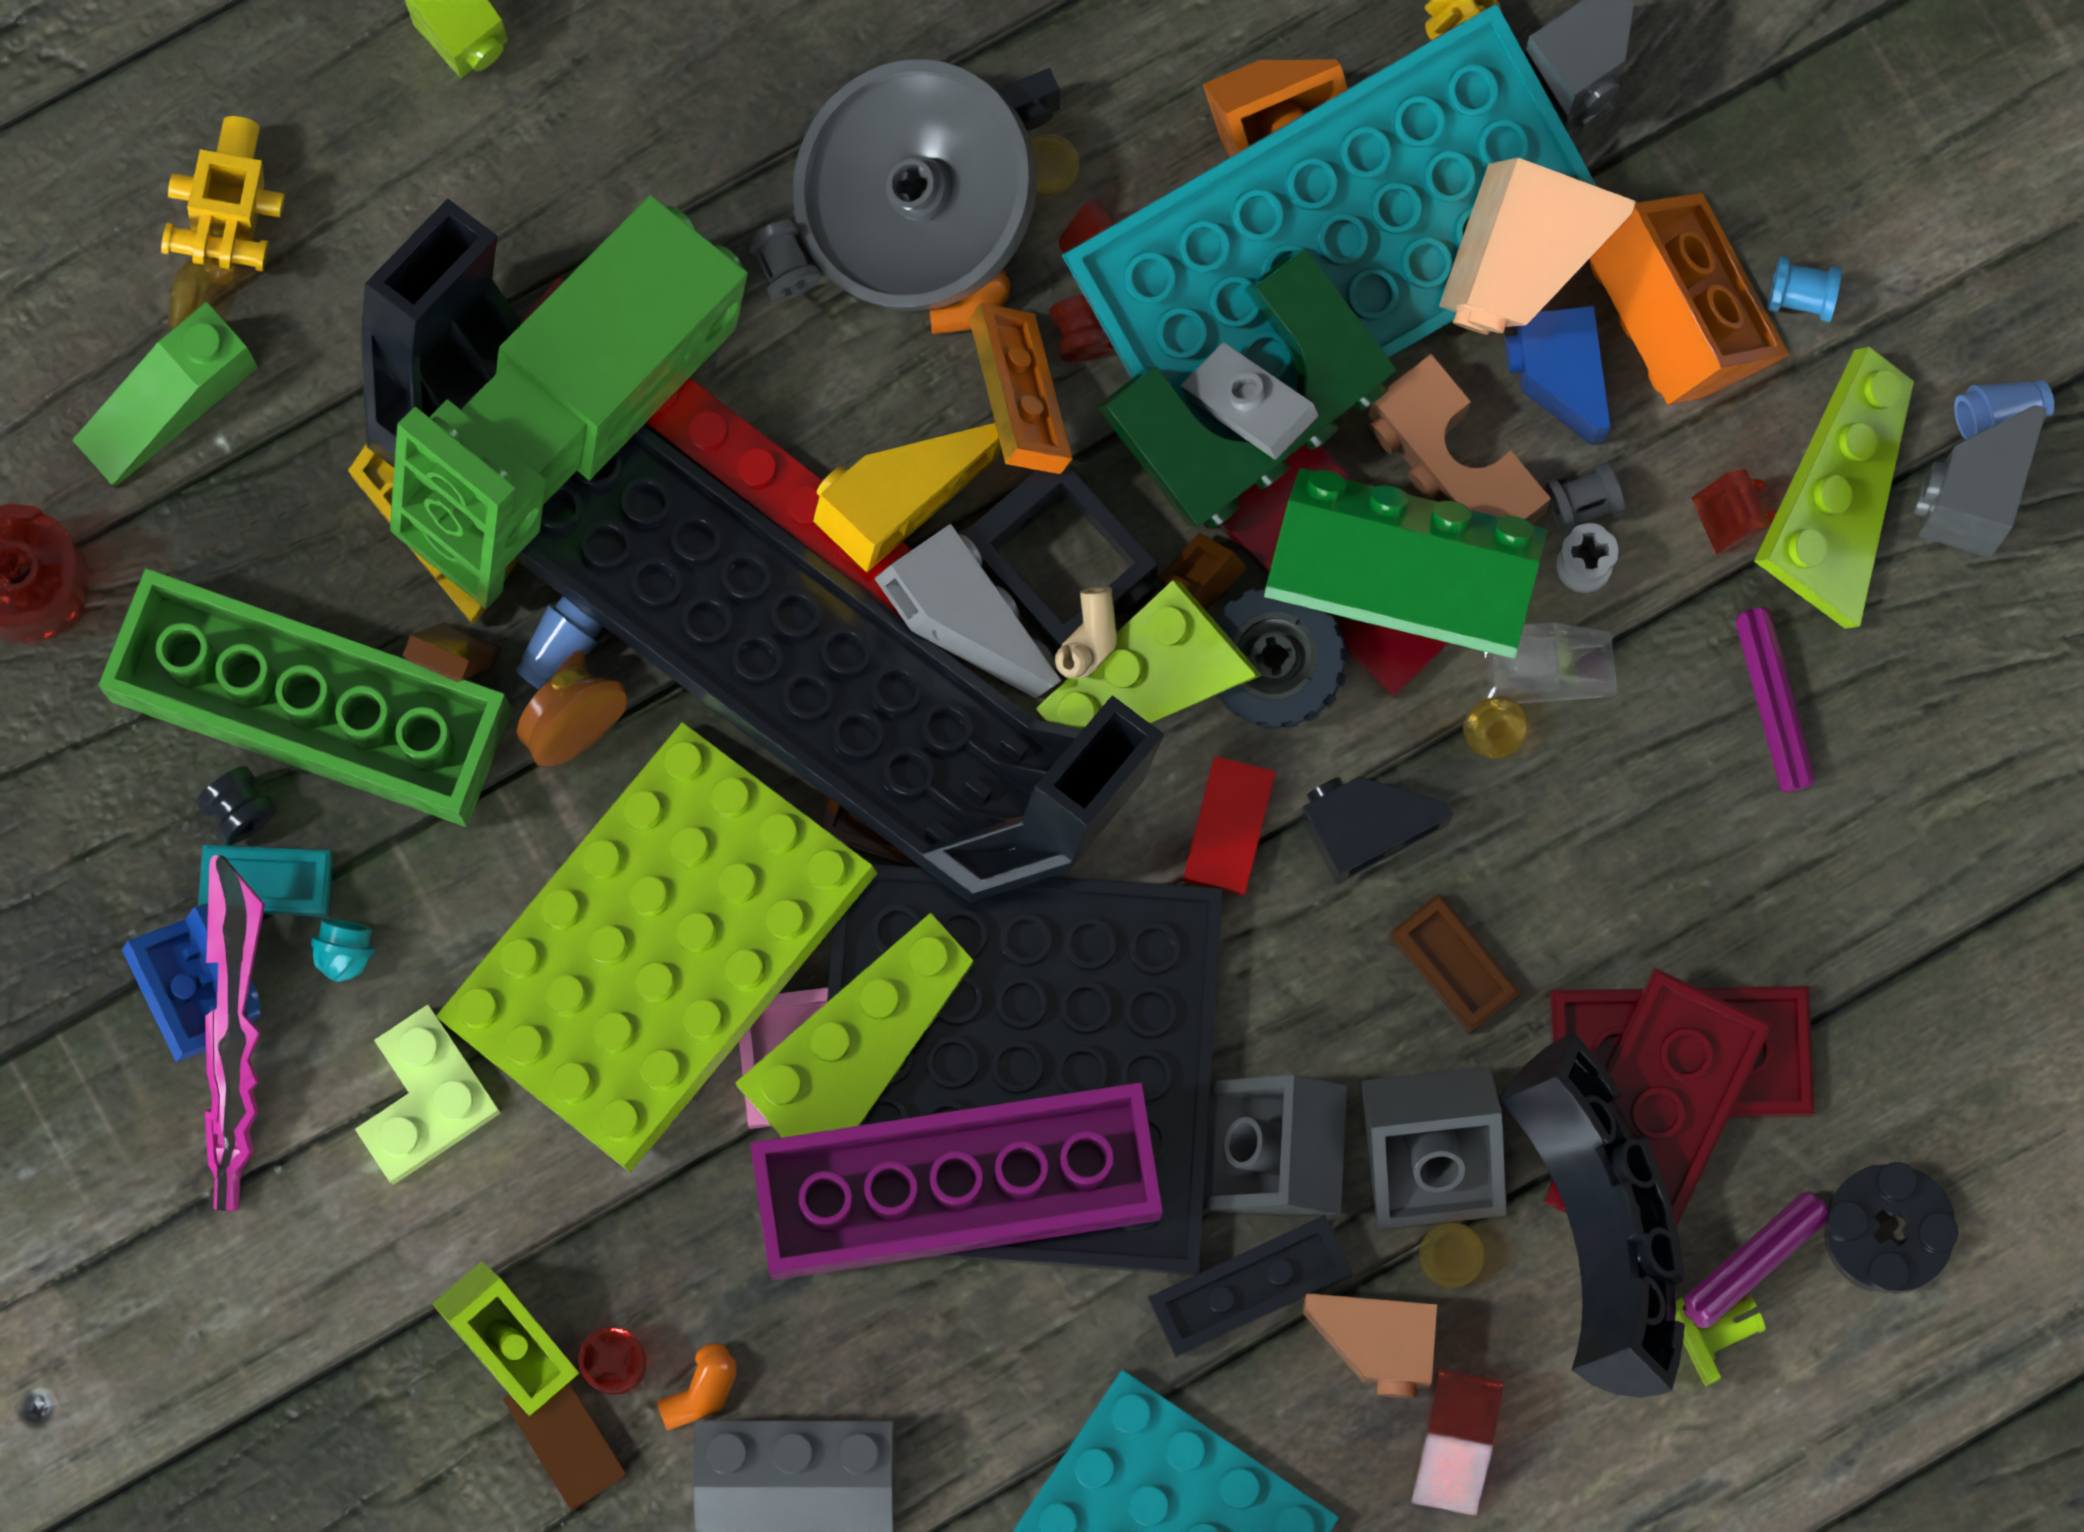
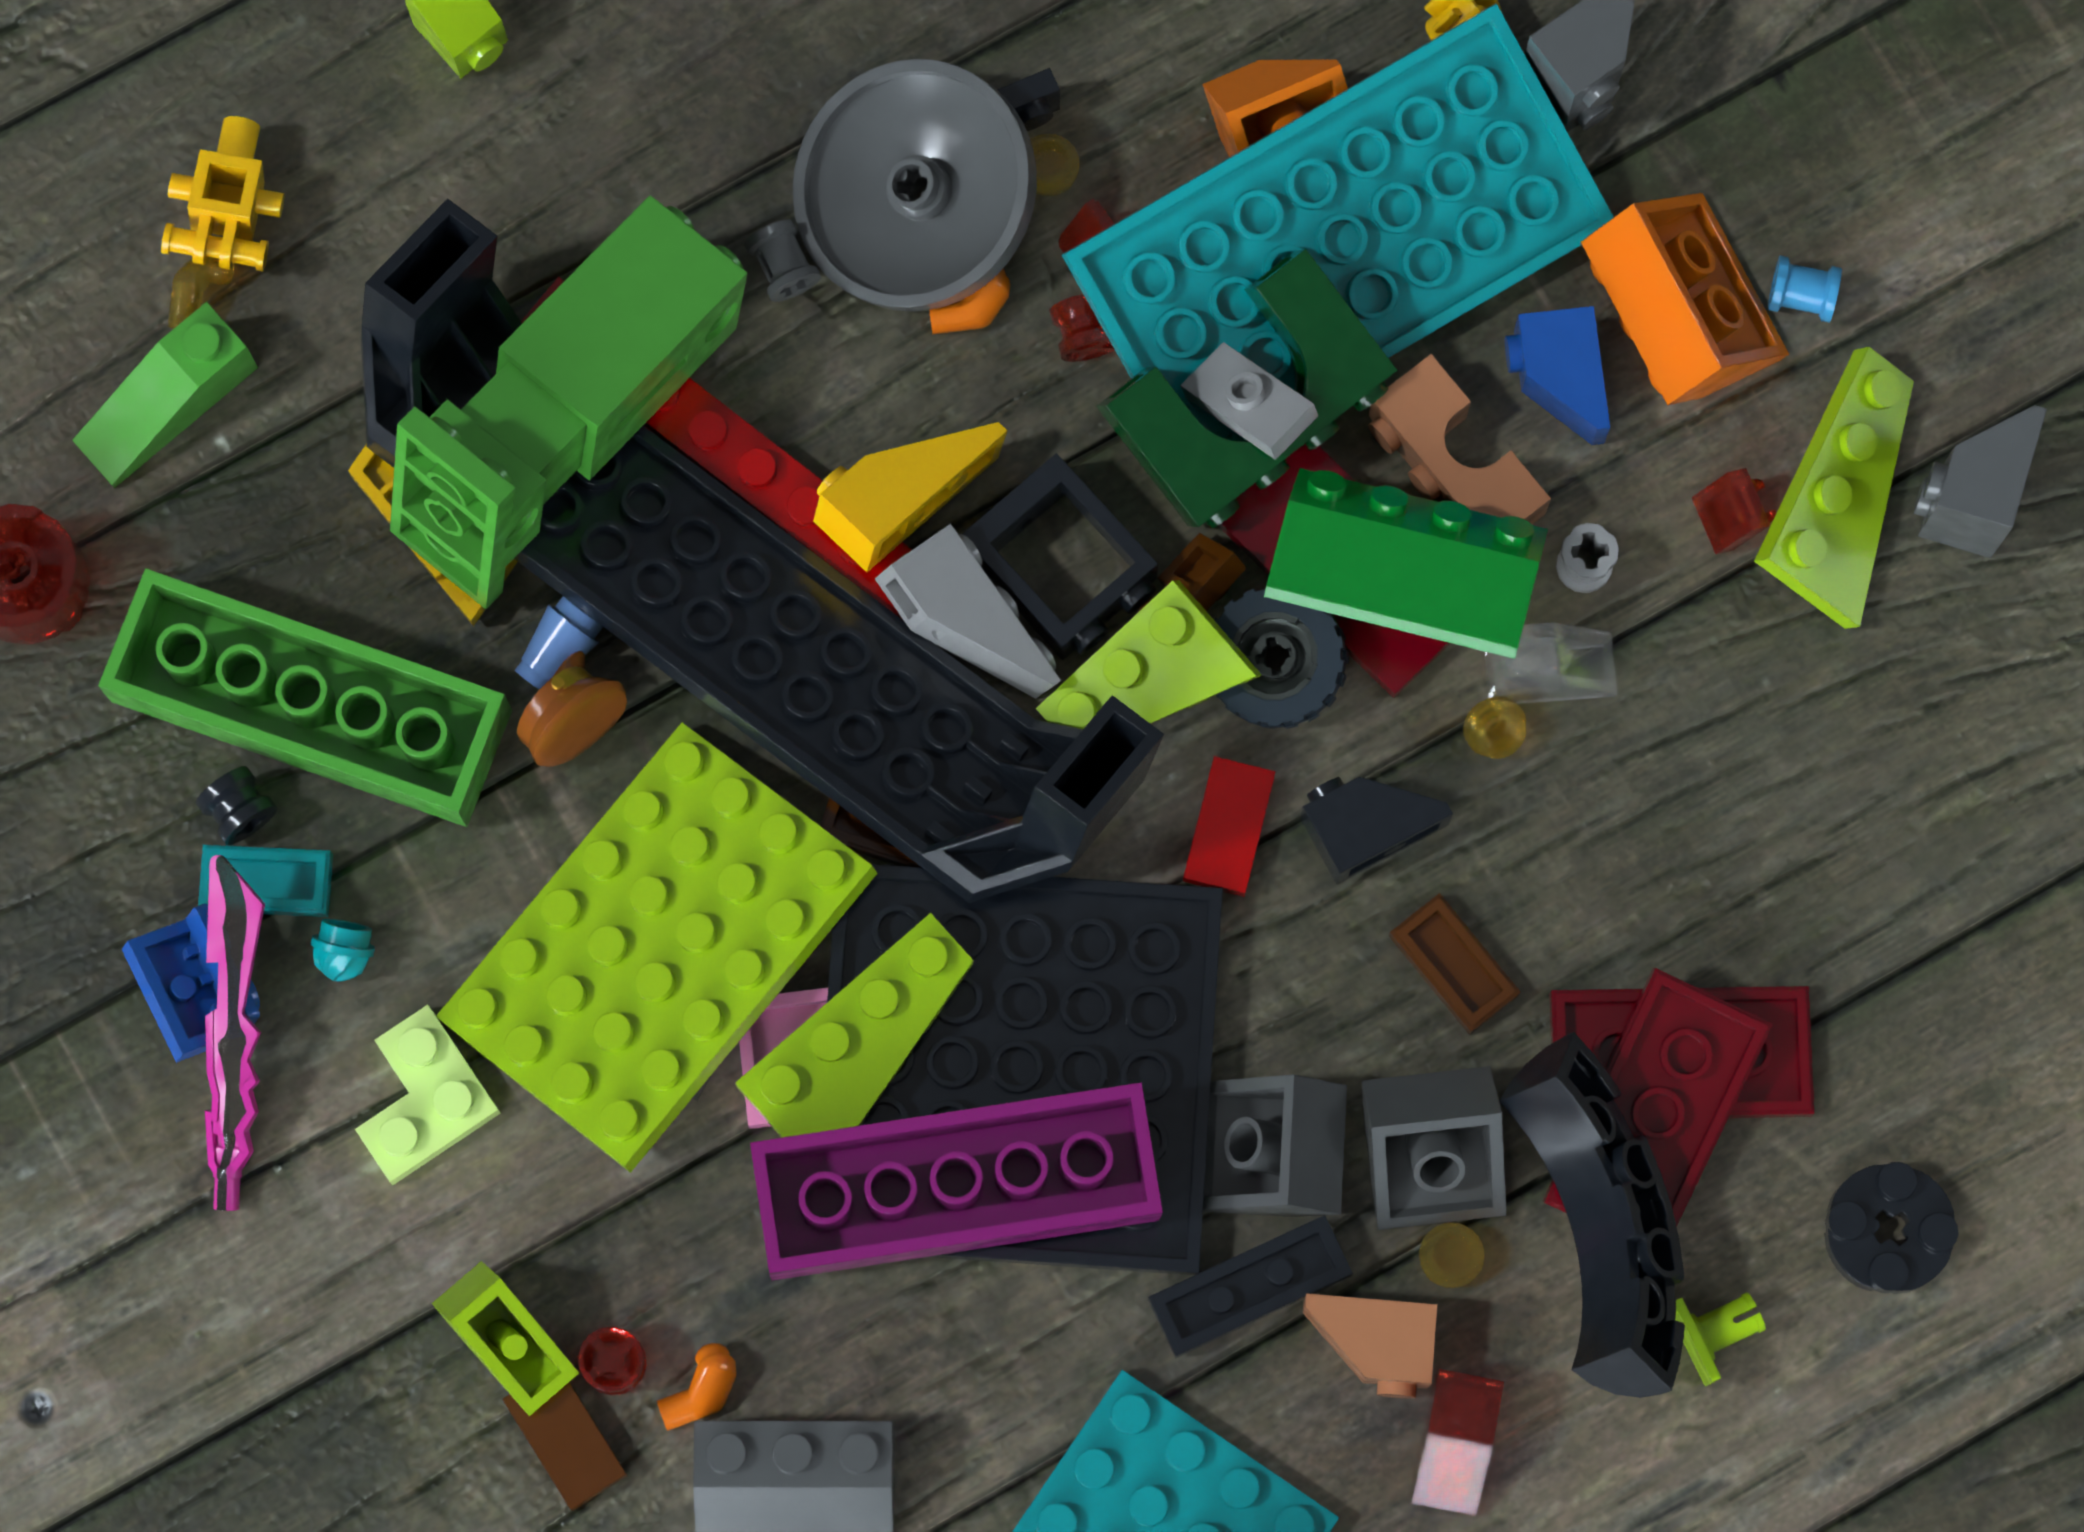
reddish brown tile [403,622,501,682] -> none
orange plate [969,303,1072,474] -> none
tan arm [1055,587,1117,679] -> none
light nougat slope [1439,158,1636,335] -> none
dark grey bush [1546,462,1626,537] -> none
magenta axle [1682,1192,1829,1329] -> none
magenta axle [1735,607,1815,792] -> none
medium blue cone [1954,380,2054,440] -> none

